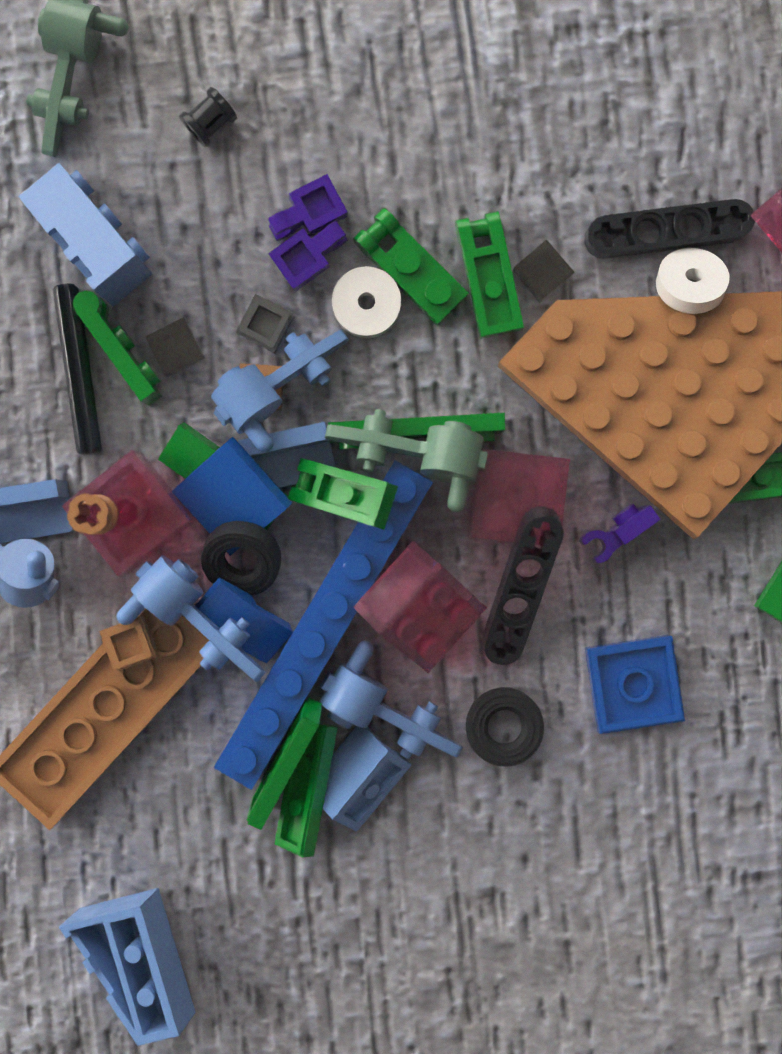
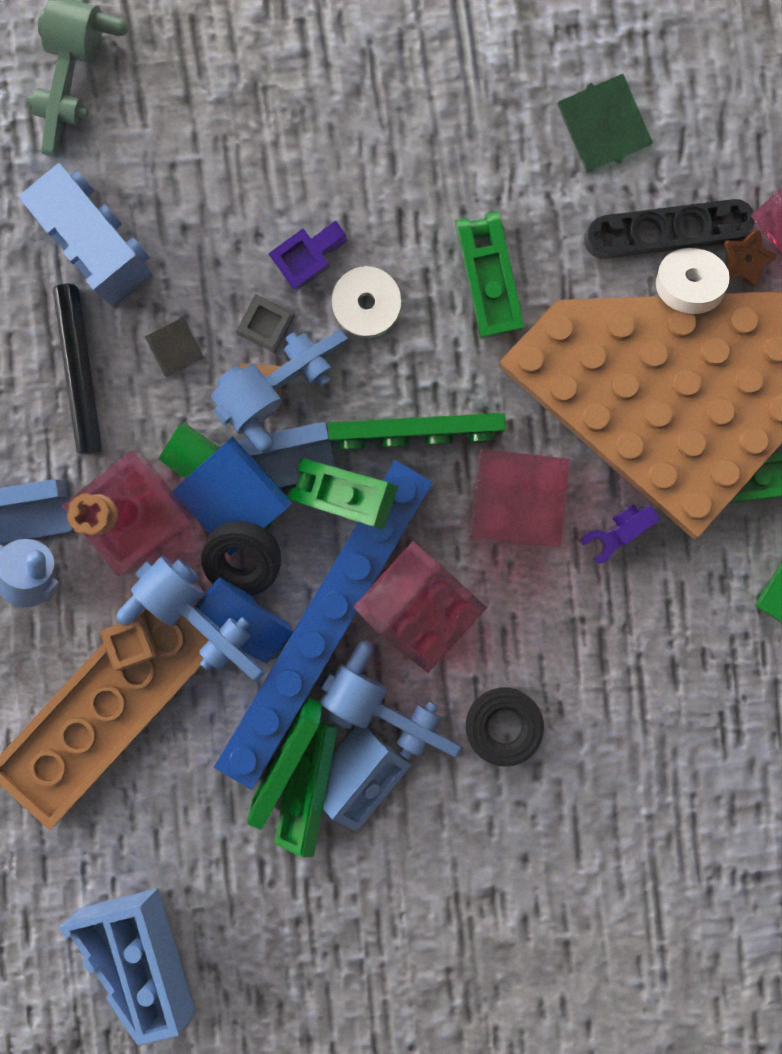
green plate [73,291,163,406] -> none
black bush [179,87,237,147] -> none
dark purple plate [268,174,348,241] -> none
sand green piece [325,409,488,513] -> none
green plate [353,208,469,326] -> none
black beam [482,506,564,665] -> none
clear smoke tile [512,239,574,303] -> none
blue tile [584,635,685,734] -> none
none -> clear green piece [557,74,653,173]
none -> reddish brown plate [724,229,776,286]

